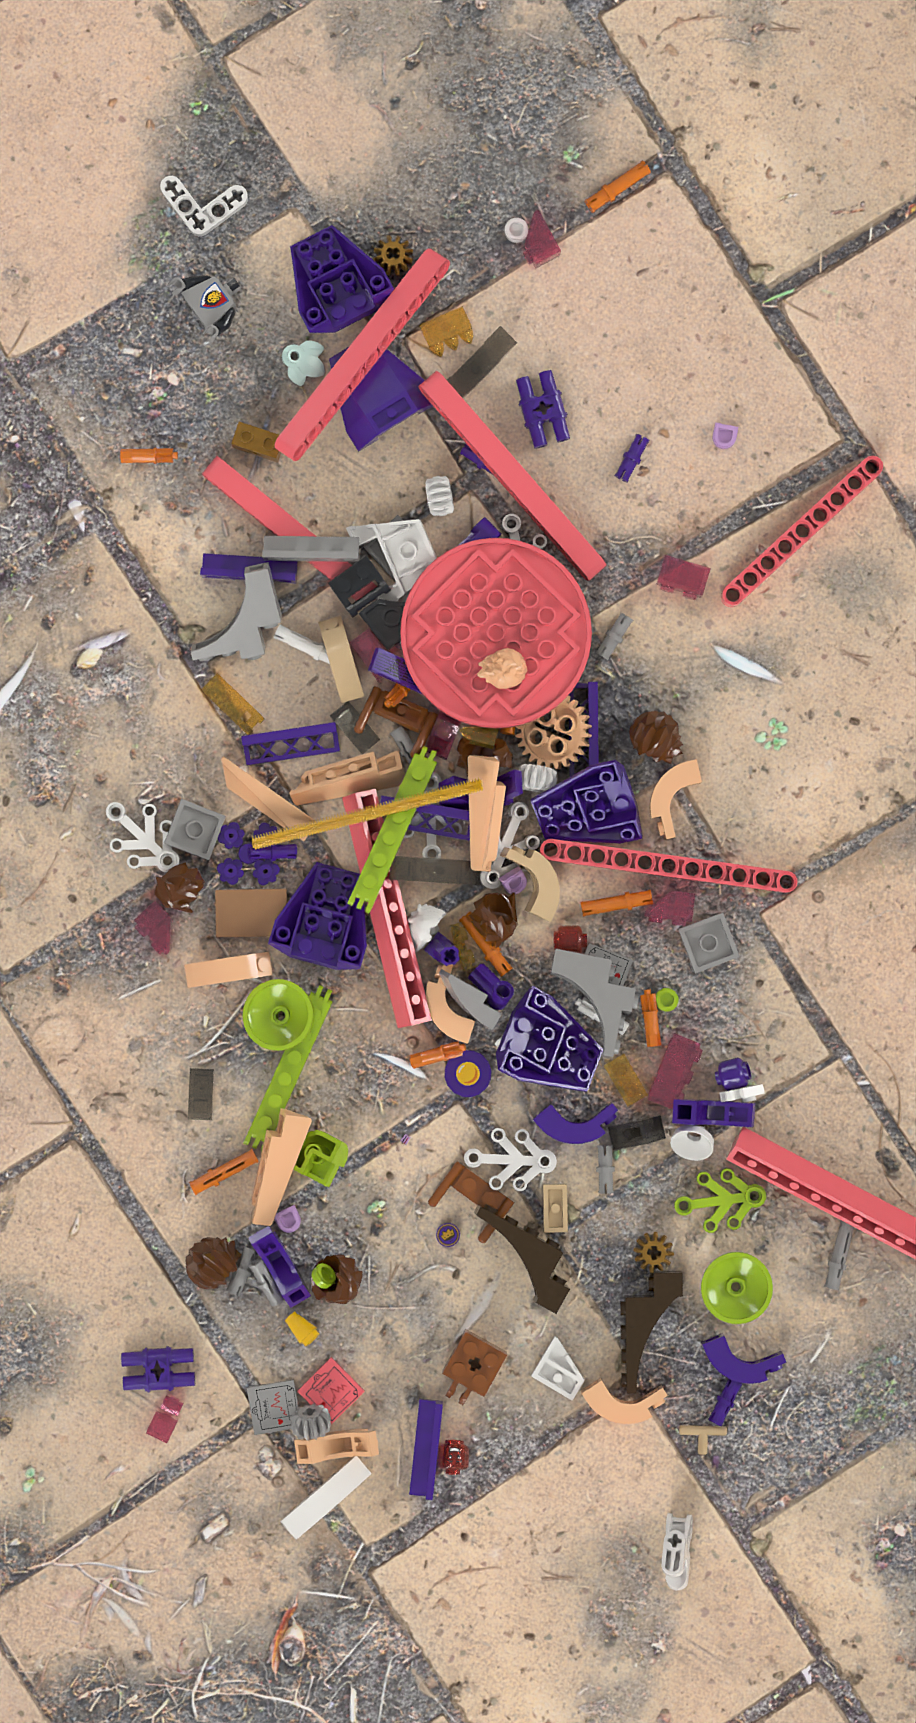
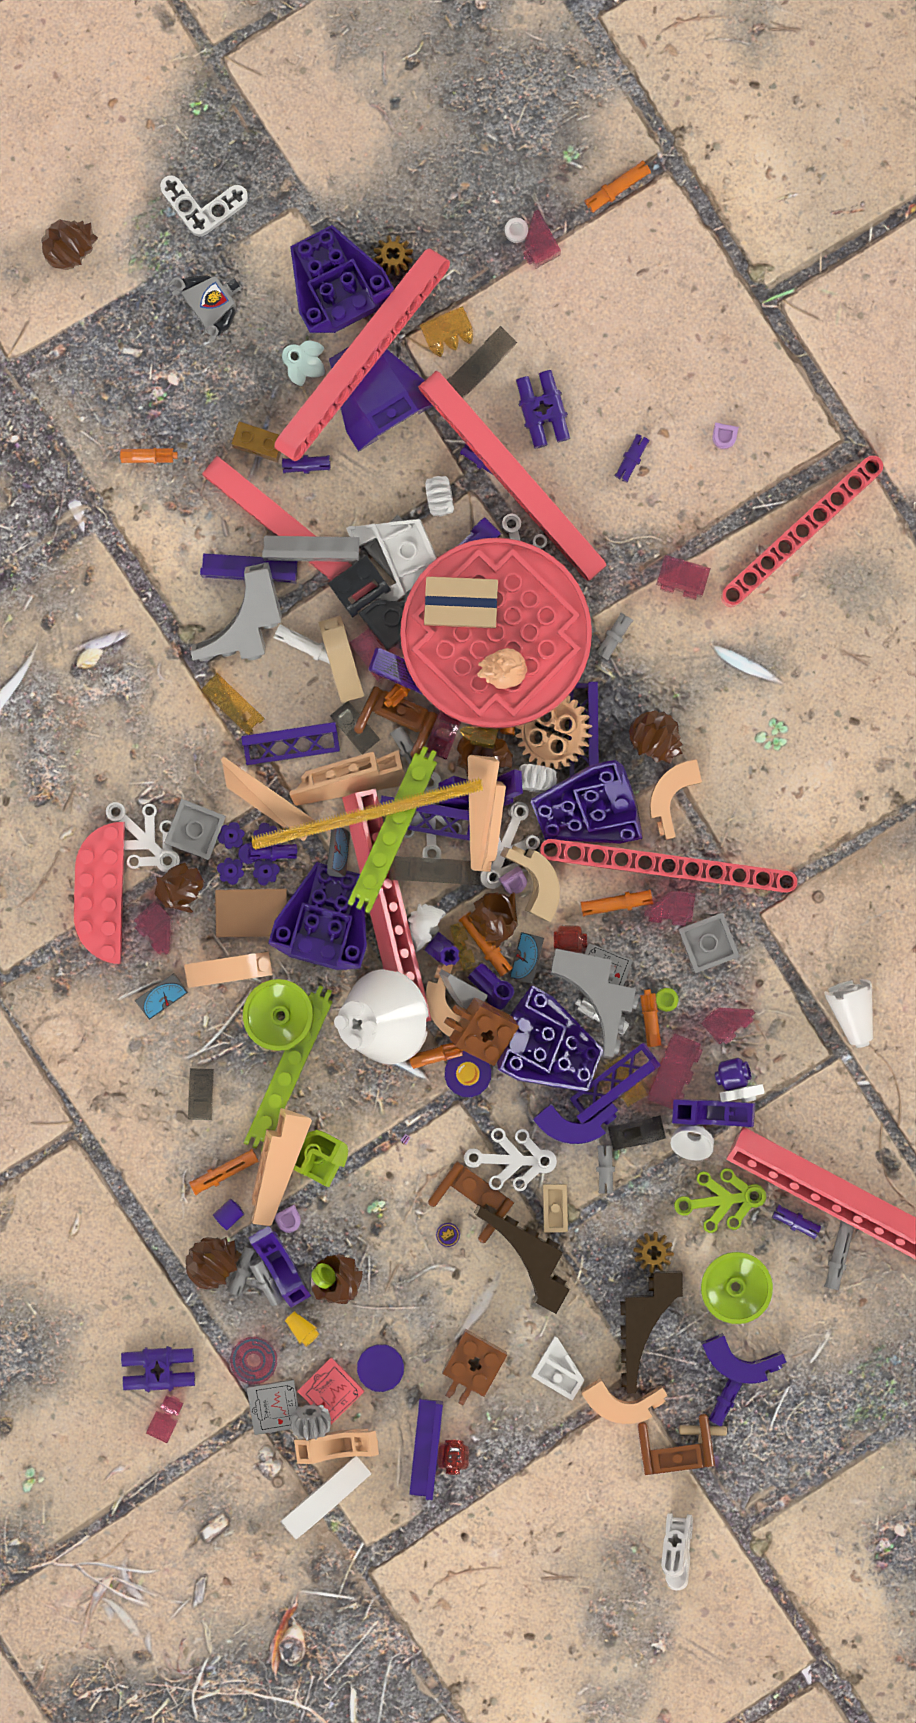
none -> reddish brown hair [41,219,98,270]
none -> coral plate [74,822,125,964]
none -> slope [135,973,188,1020]
none -> dark purple piece [213,1198,245,1230]
none -> clear pink tile [230,1336,278,1384]
none -> dark purple pin [282,455,331,474]
none -> slope [327,827,350,877]
none -> white cone [334,969,429,1064]
none -> dark purple tile [357,1344,404,1392]
none -> tan tile [424,577,498,628]
none -> dark orange hinge [444,998,519,1066]
none -> slope [509,932,544,984]
none -> dark purple fence [570,1043,661,1124]
none -> dark orange plate [638,1414,715,1475]
none -> clear pink slope [700,1007,755,1045]
none -> dark purple pin [772,1204,821,1240]
none -> white cone [824,979,873,1048]

